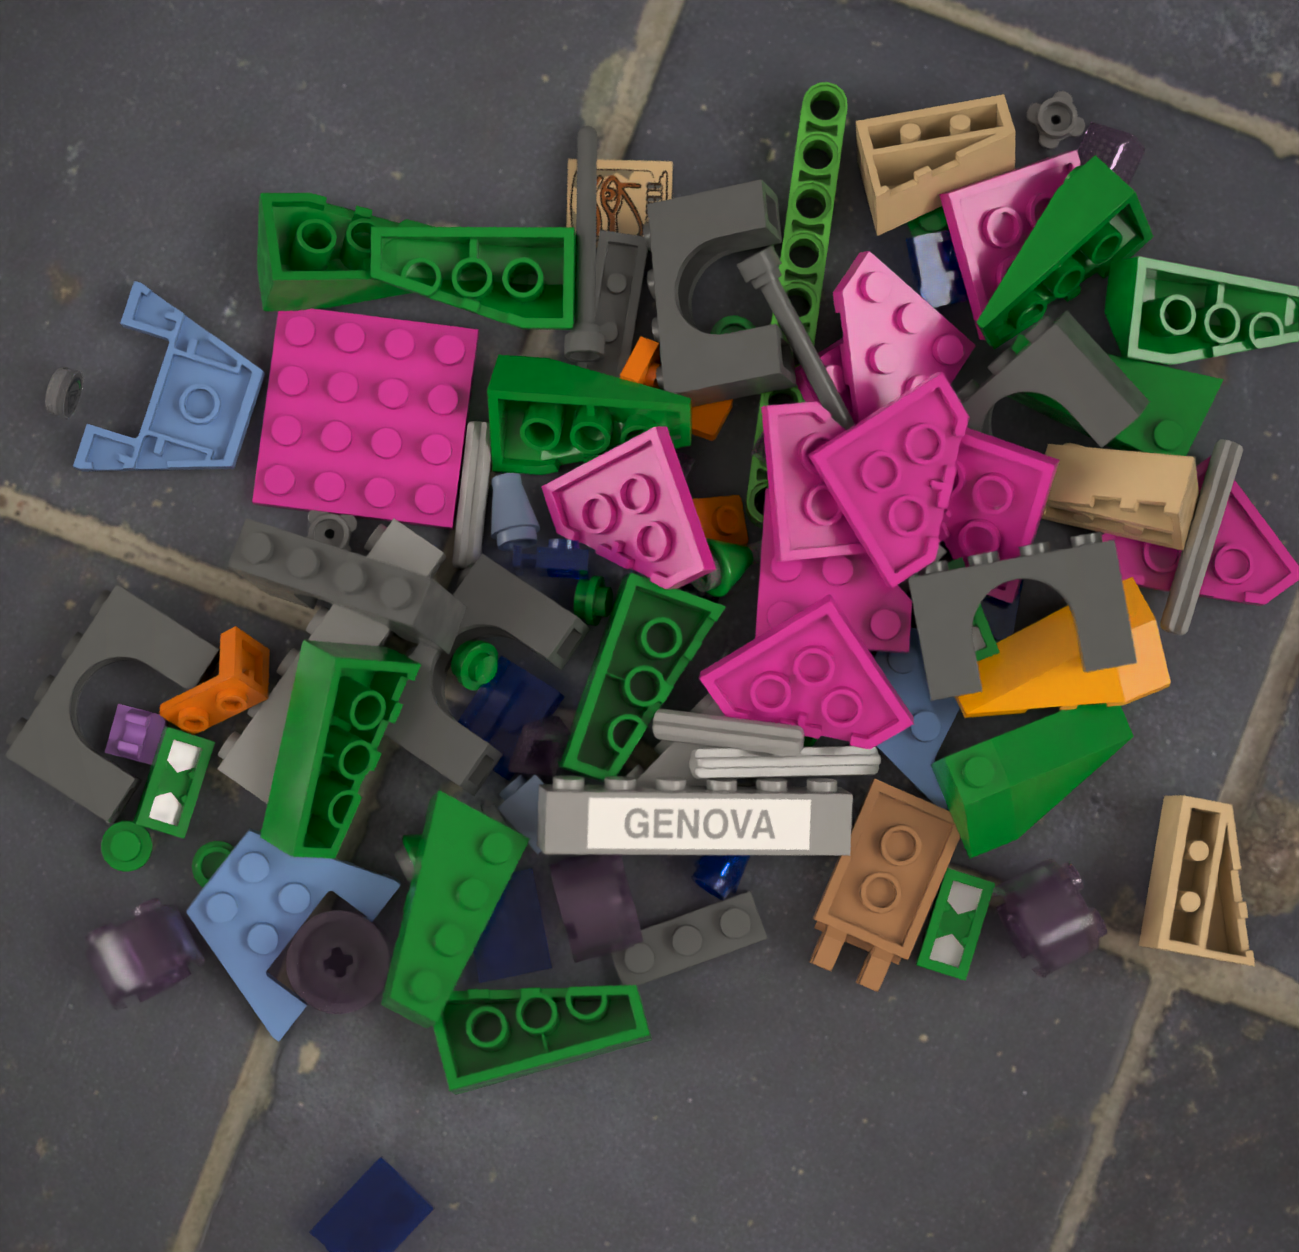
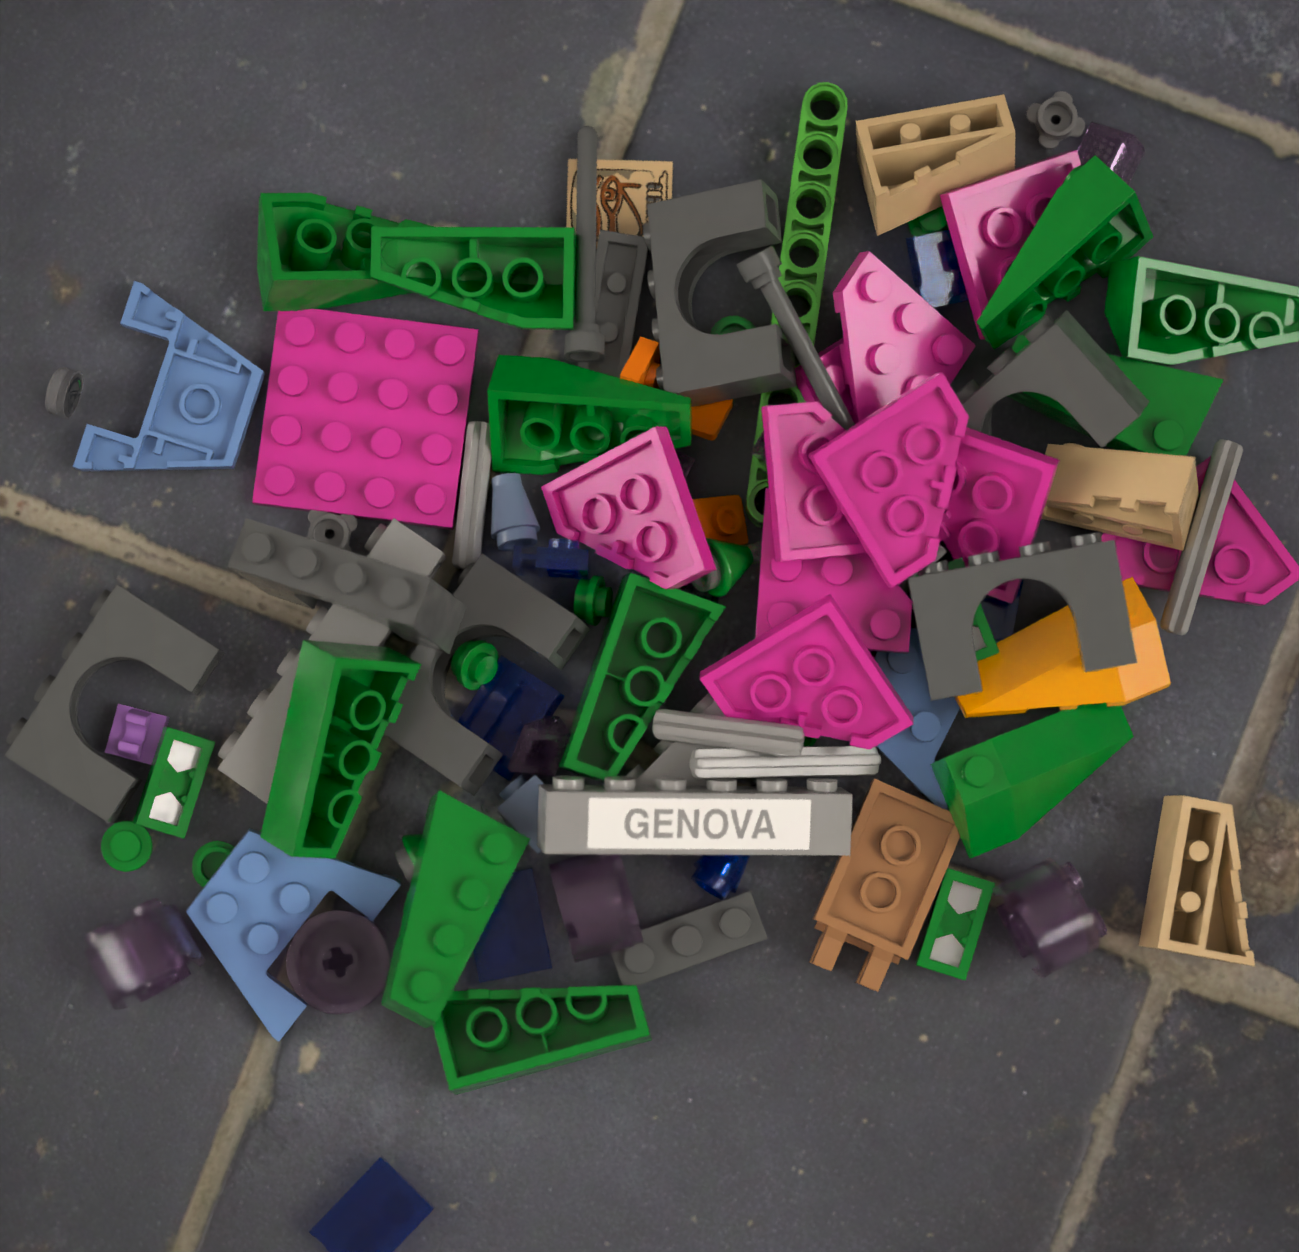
orange bracket [159,626,270,735] -> none

